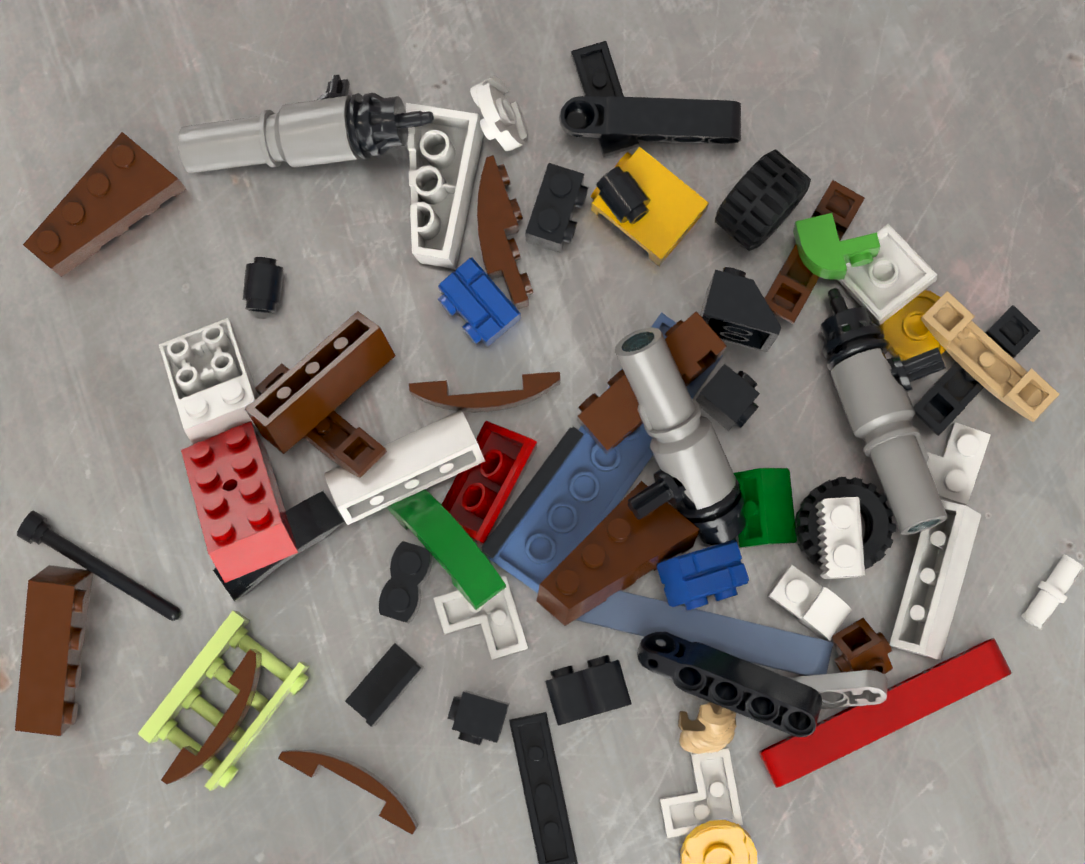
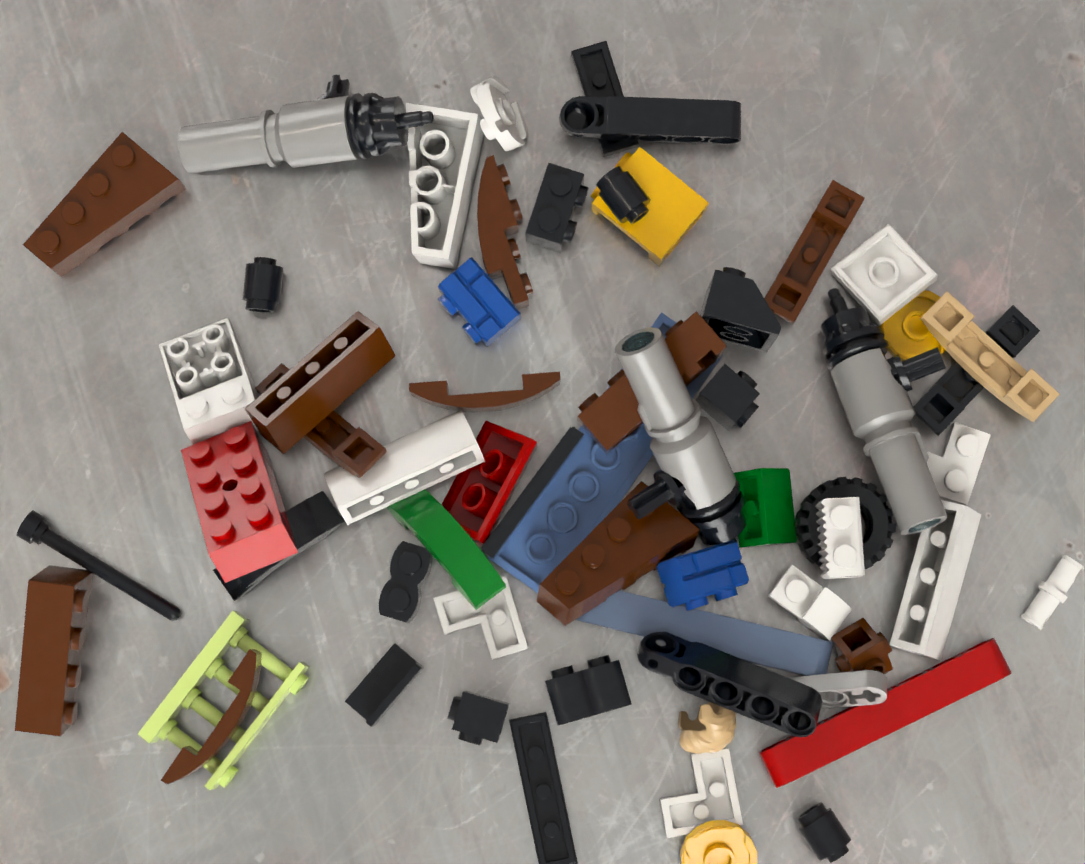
reddish brown slope [278,750,418,835] -> none
black tyre [715,149,811,251] -> none
bright green brick [793,213,880,280] -> none
none -> black brick [797,802,851,863]

